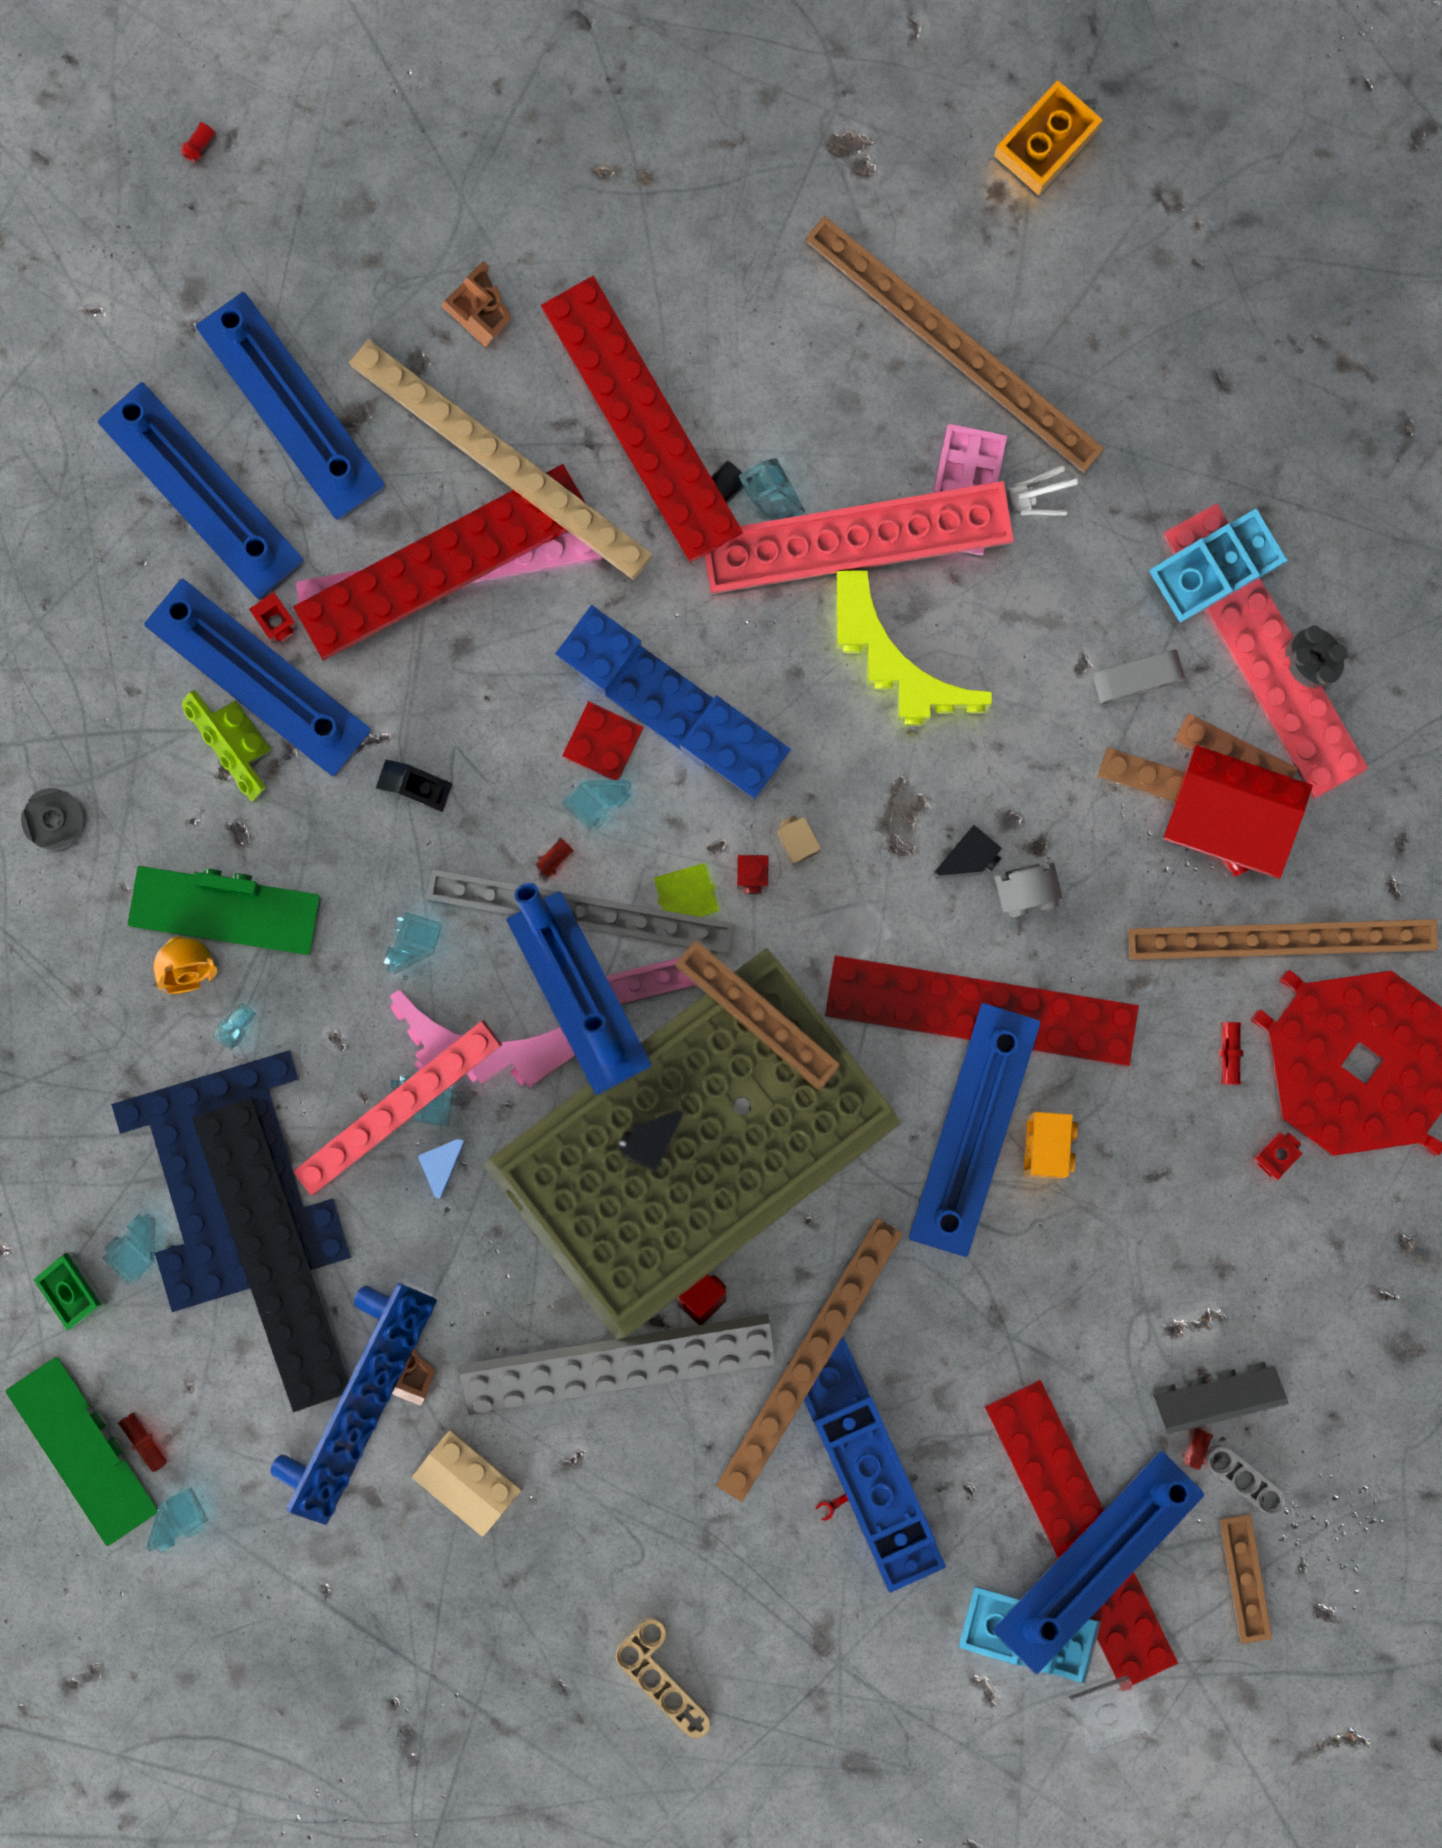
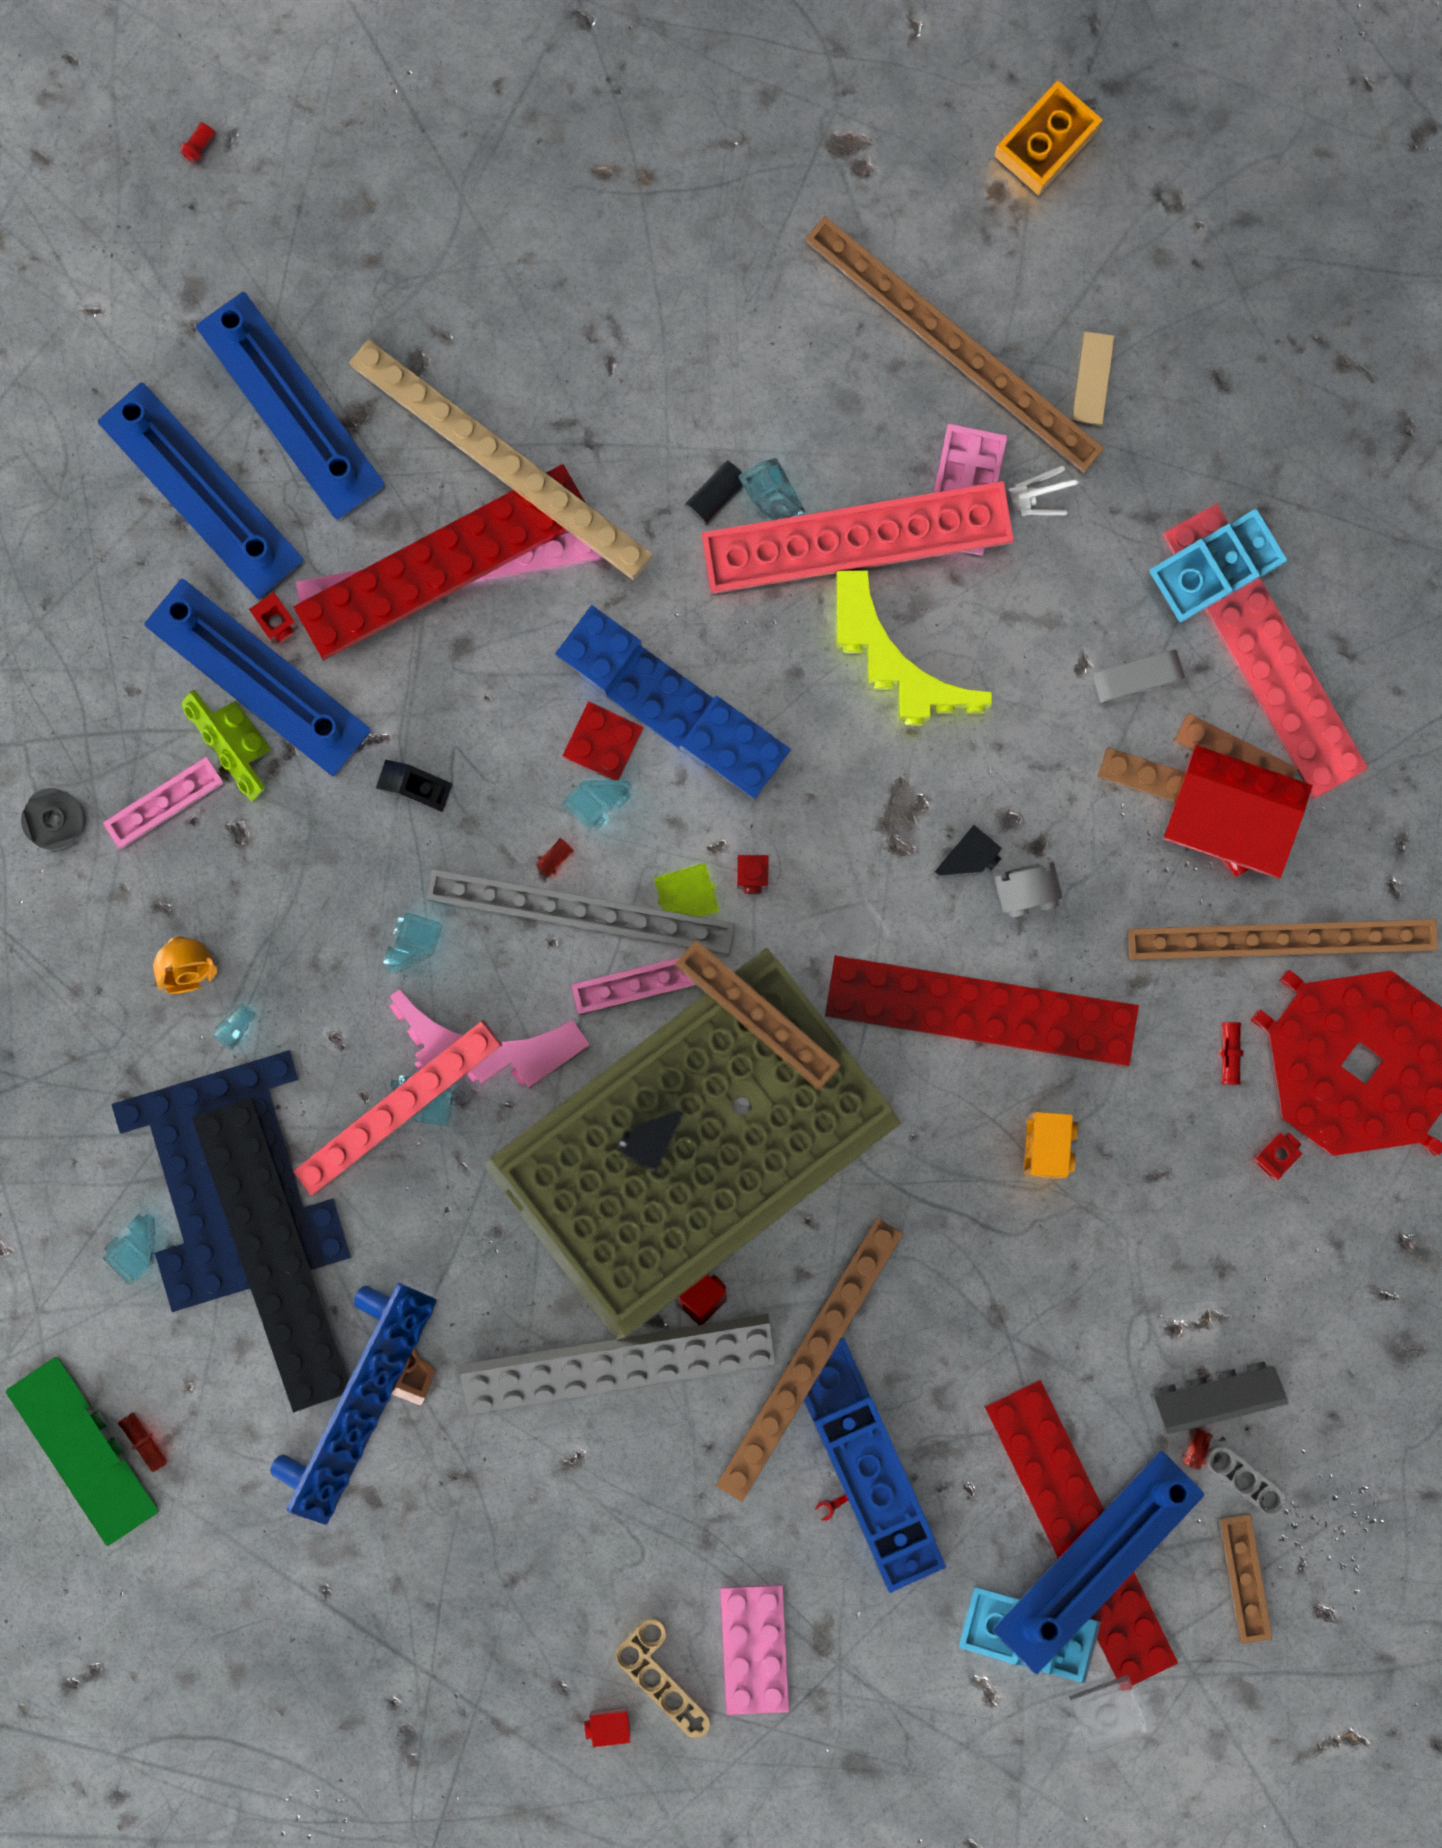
green slope [33,1252,108,1331] -> none
green bracket [128,866,320,955] -> none
clear light blue slope [146,1487,208,1553] -> none
tan slope [412,1429,523,1537] -> none
light blue slope [418,1139,465,1199] -> none
nougat slope [441,261,511,347] -> none
blue piece [506,883,652,1095] -> none
red plate [541,275,743,563] -> none
tan brick [776,815,821,866] -> none
blue piece [909,1003,1040,1257] -> none
dark grey plate [1285,625,1347,688] -> none
none -> bright pink plate [103,756,224,850]
none -> red brick [584,1708,631,1747]
none -> bright pink plate [720,1585,789,1715]
none -> tan tile [1072,331,1114,427]

